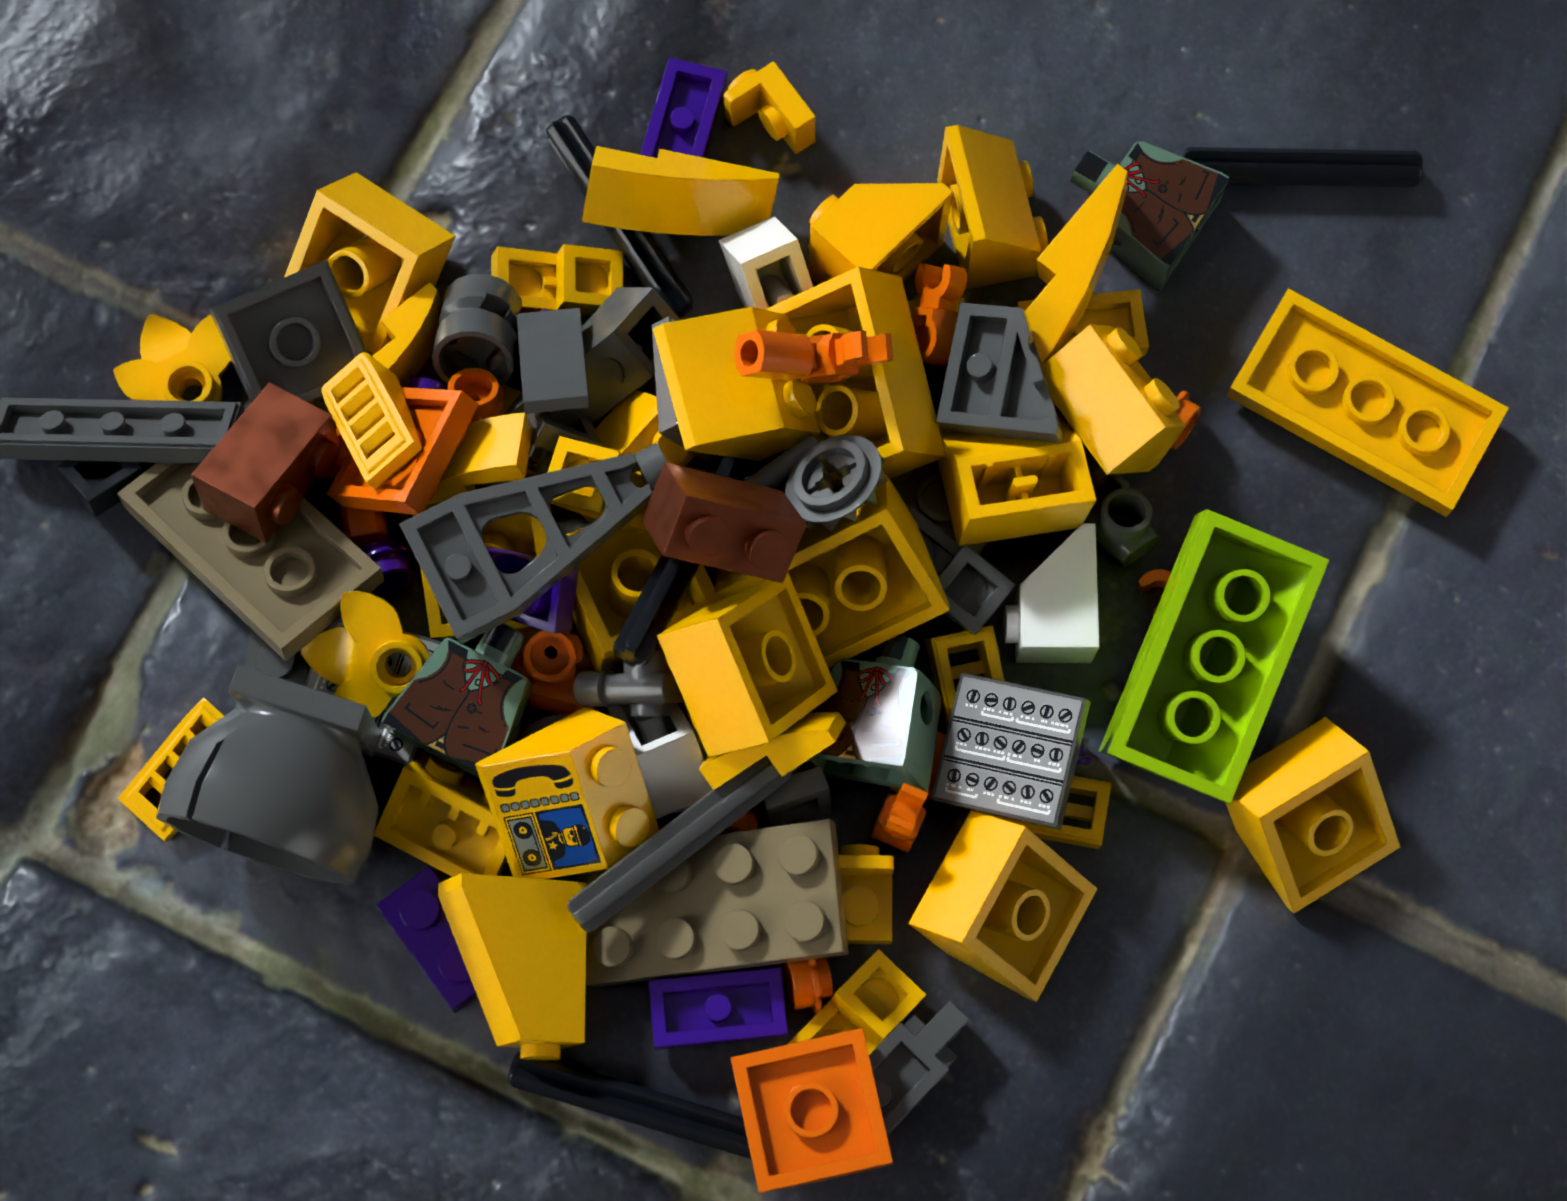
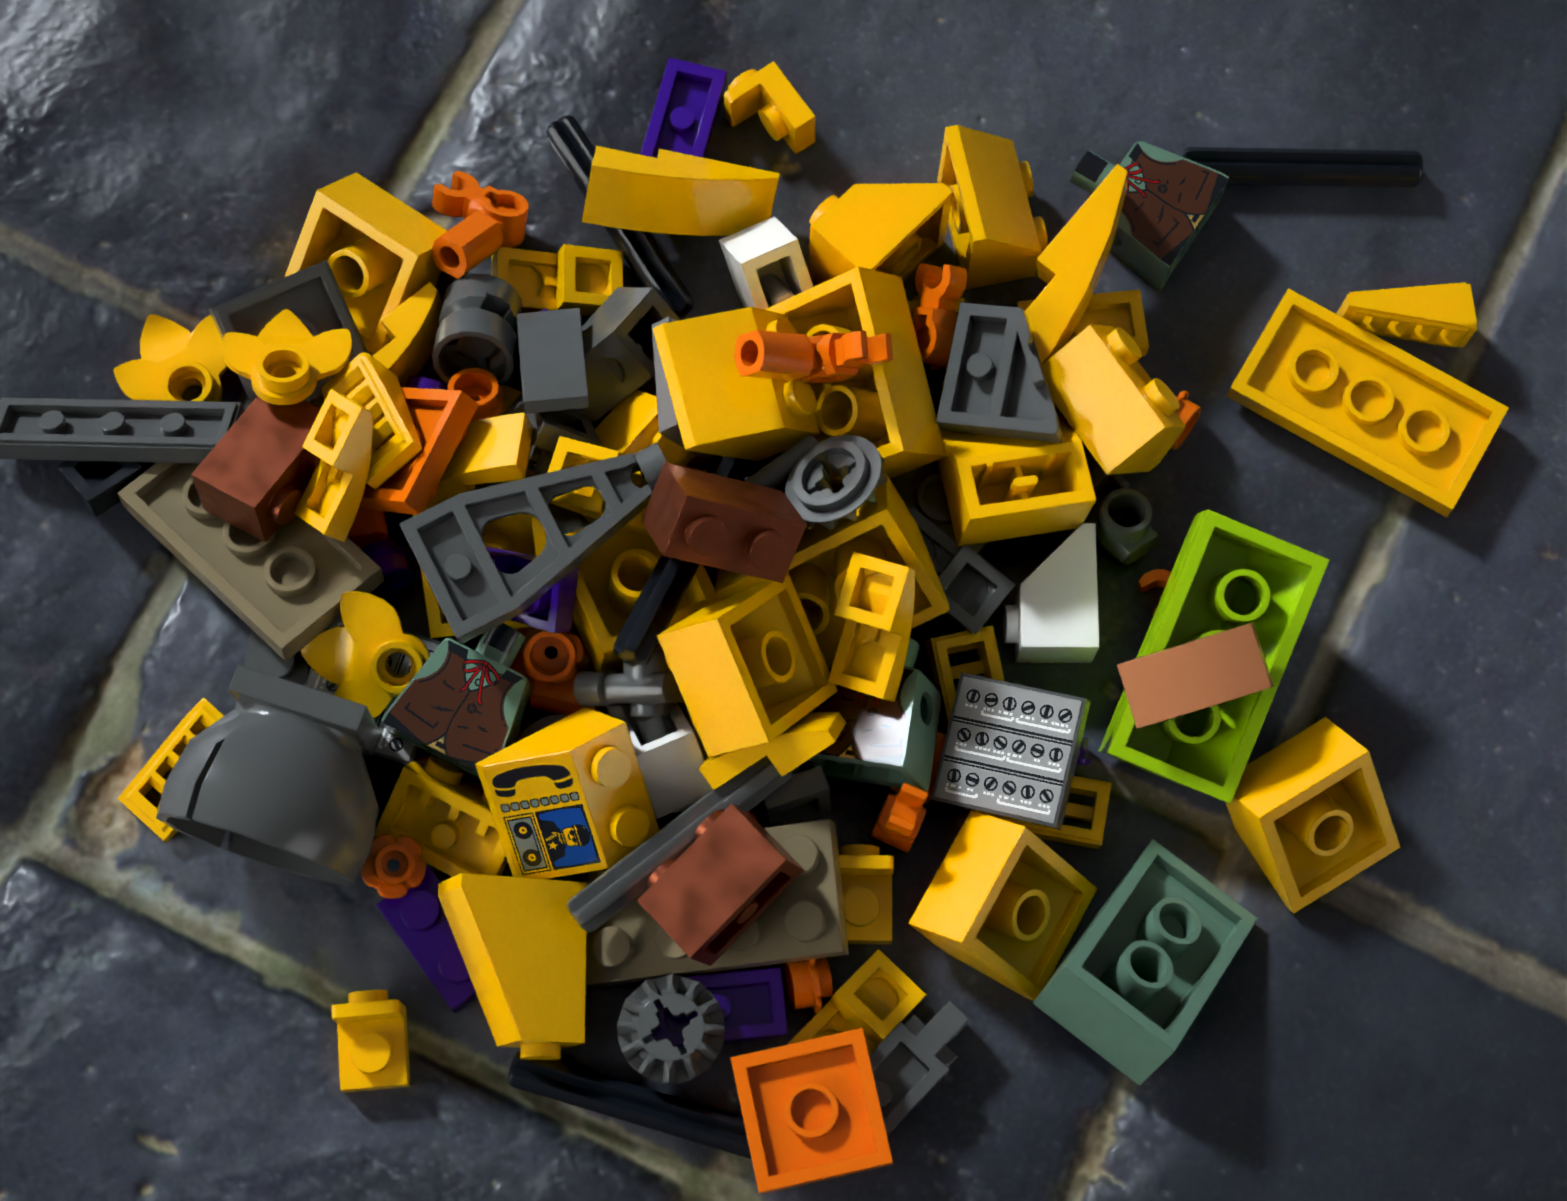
none -> yellow plate [222,309,352,405]
none -> yellow slope [294,389,373,543]
none -> yellow bracket [331,990,411,1093]
none -> orange plate [360,834,426,899]
none -> orange bar [432,170,529,279]
none -> dark grey gear [617,974,725,1084]
none -> copper brick [637,804,804,966]
none -> yellow slope [827,551,915,702]
none -> sand green slope [1033,839,1258,1086]
none -> nougat slope [1117,622,1274,728]
none -> yellow slope [1336,282,1477,348]

